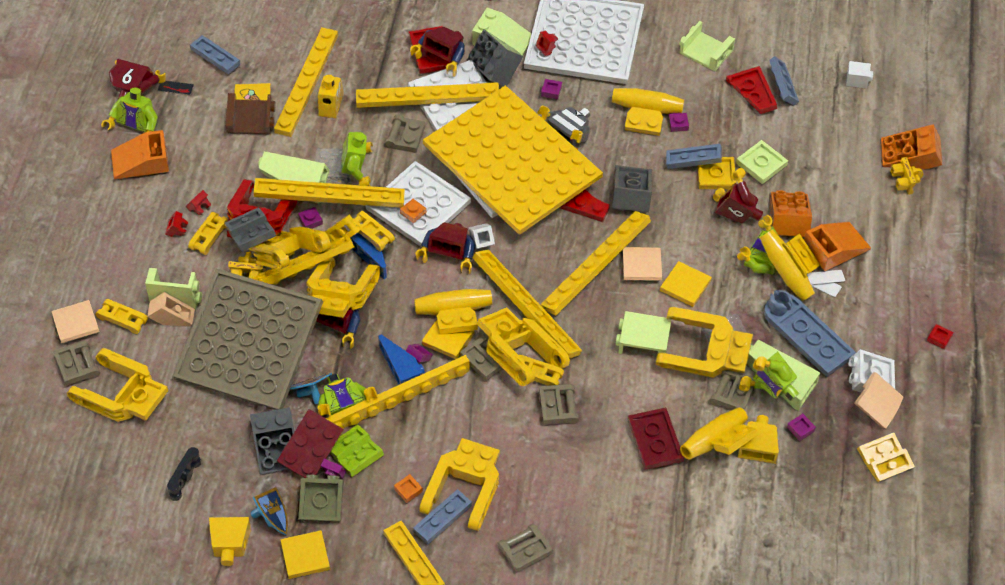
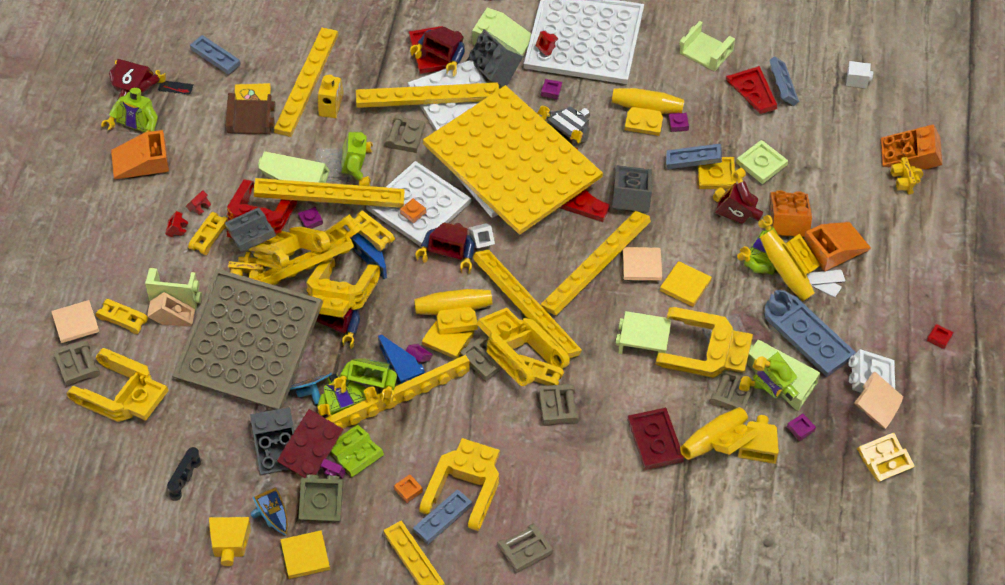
none -> lime torso [334,358,397,404]

